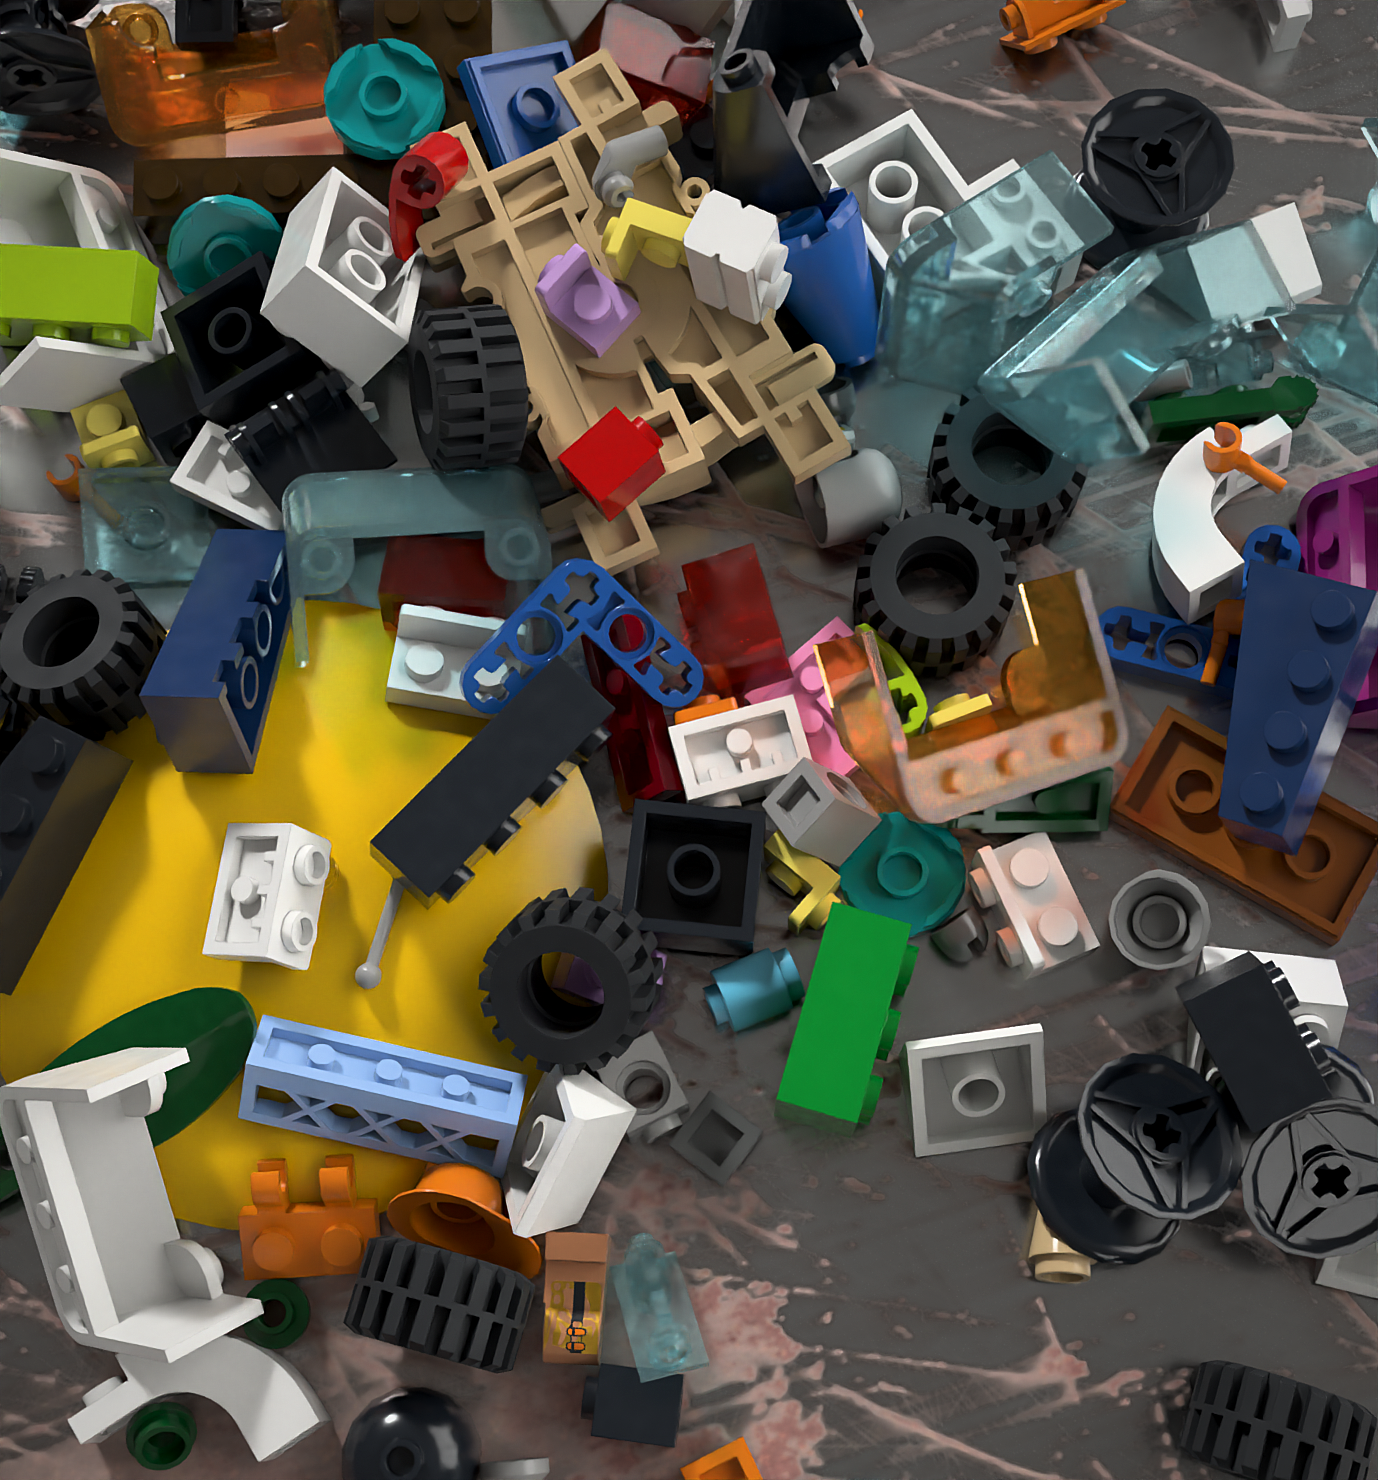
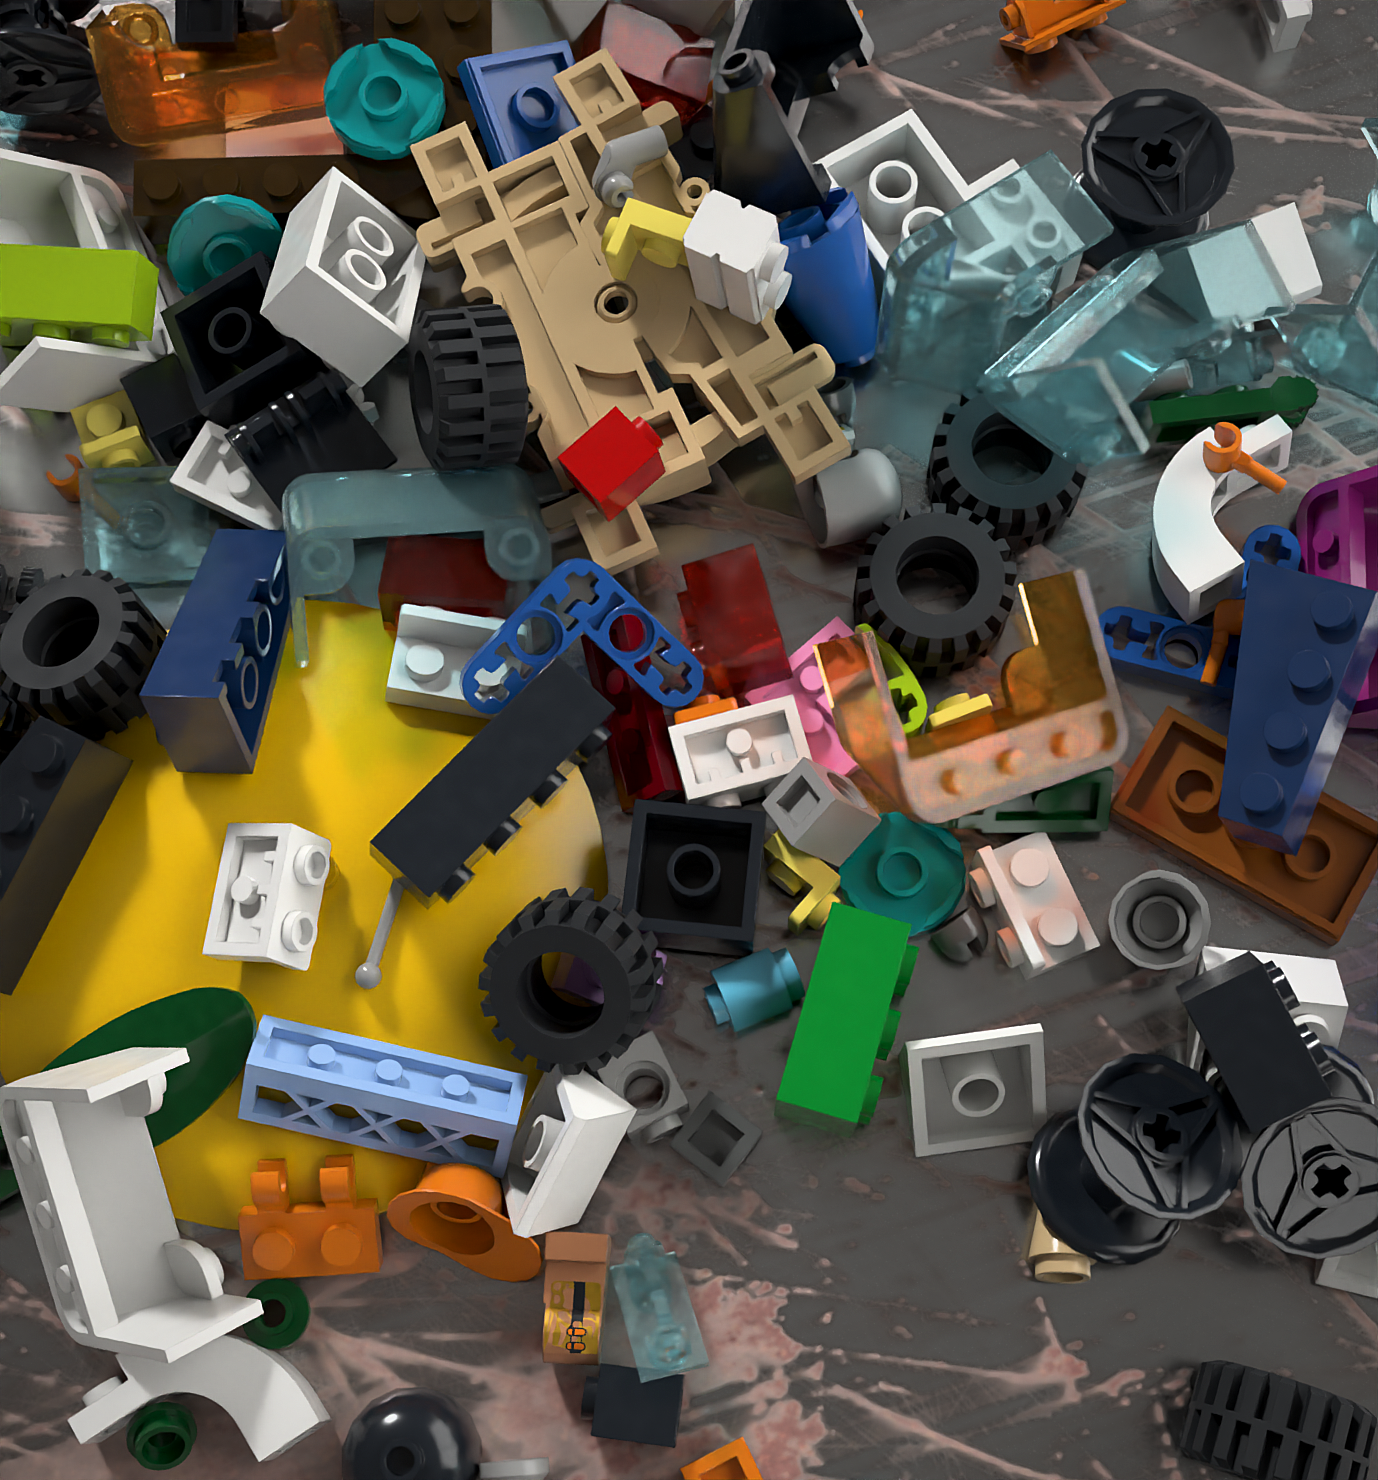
black tyre [343,1236,536,1374] -> none
red panel [389,131,469,262] -> none
lavender bracket [535,243,641,358] -> none

